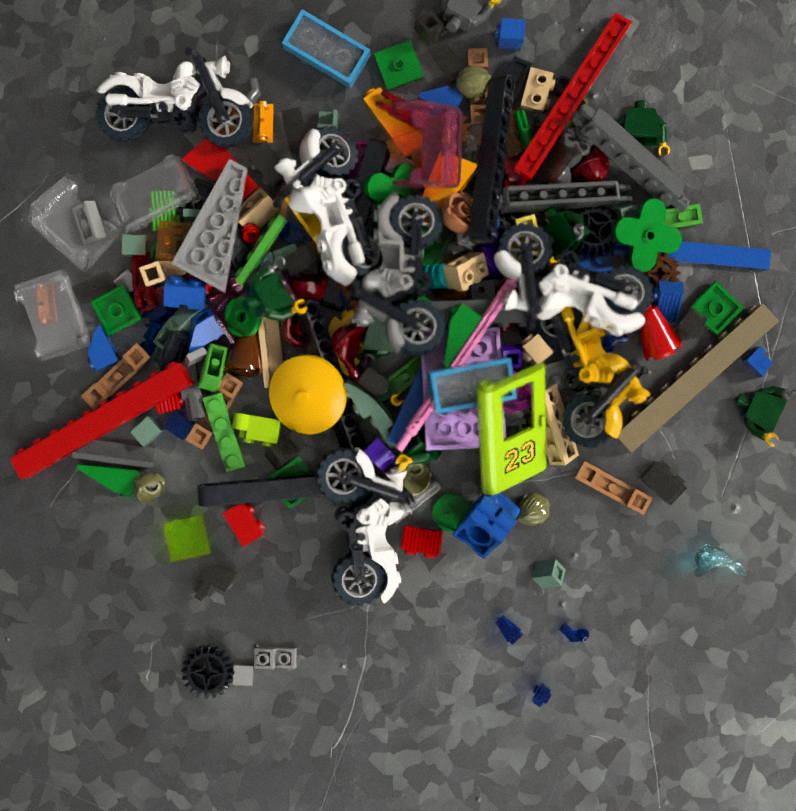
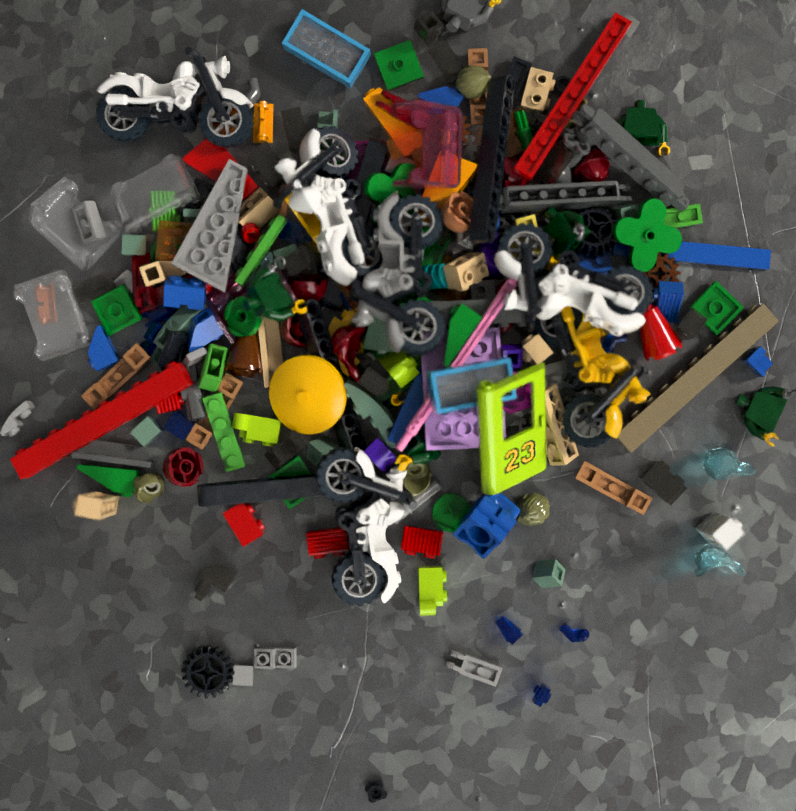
clear neon green plate [164,515,211,562] -> none
blue brick [494,18,526,51] -> none
none -> light grey slope [0,401,35,437]
none -> tan brick [73,491,120,520]
none -> dark red cylinder [163,447,203,487]
none -> sand green panel [306,436,339,467]
none -> red brick [306,527,348,559]
none -> black plate [365,780,387,803]
none -> lime hinge [377,349,420,388]
none -> lime hinge [418,565,447,616]
none -> light grey hinge [444,650,503,687]
none -> white brick [695,513,744,550]
none -> clear light blue piece [703,447,756,480]

